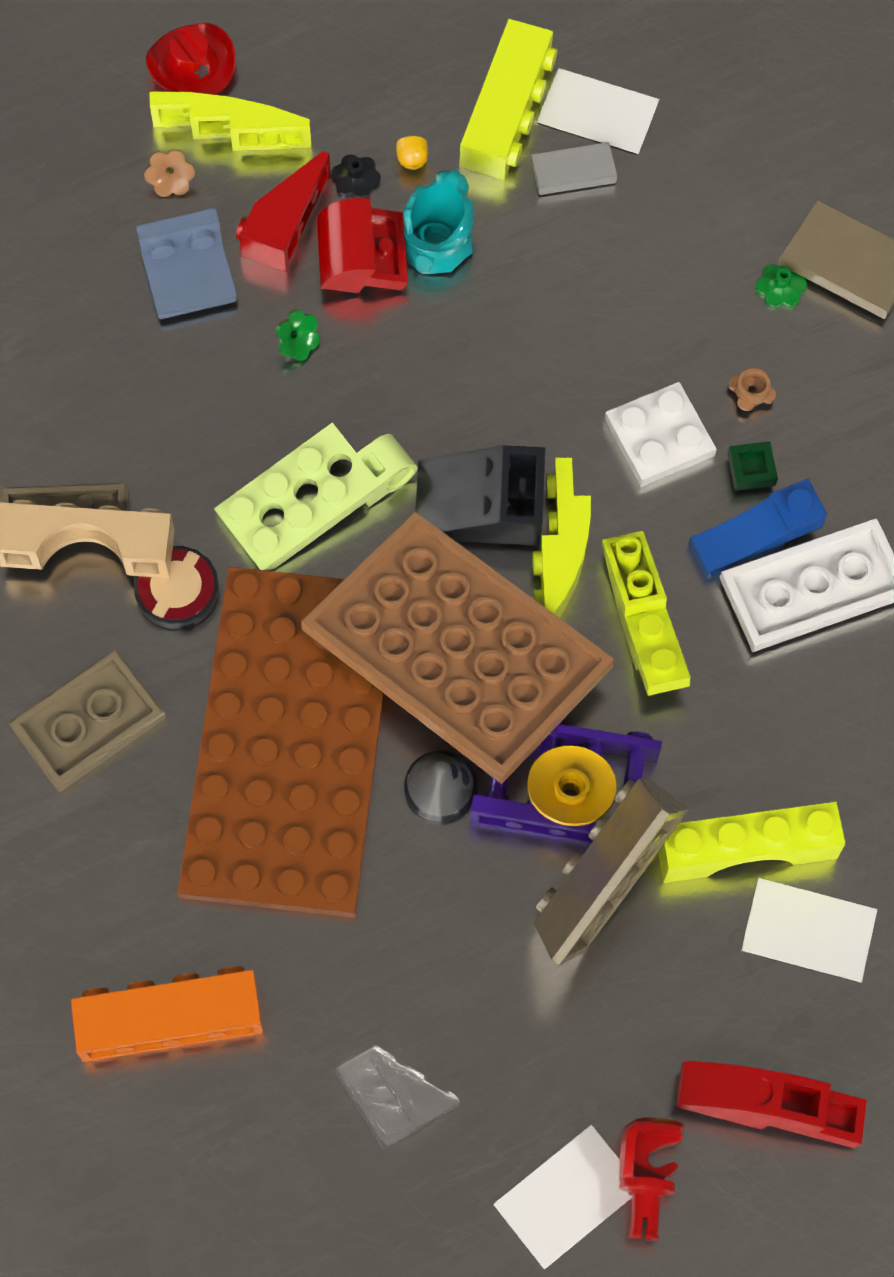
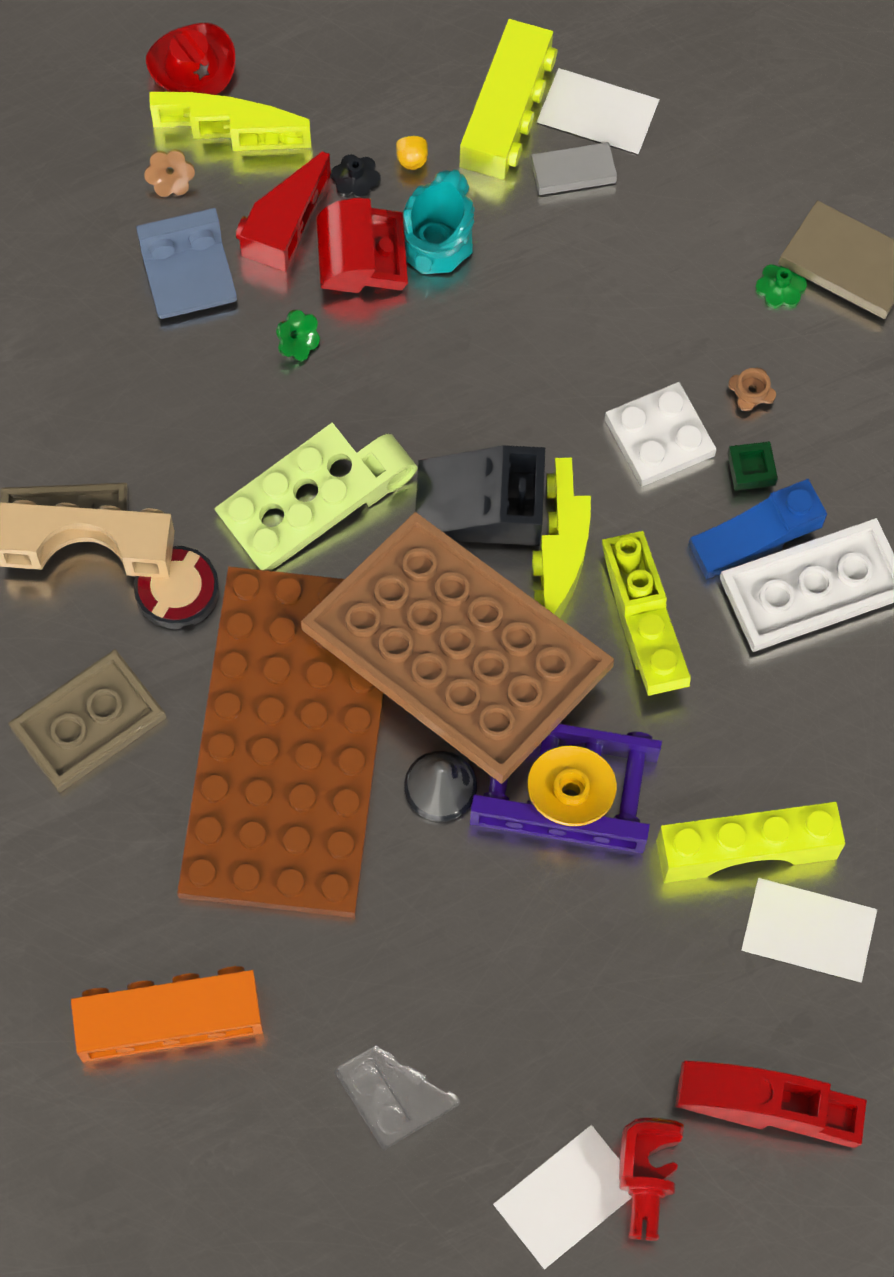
dark tan slope [534,777,690,965] -> none

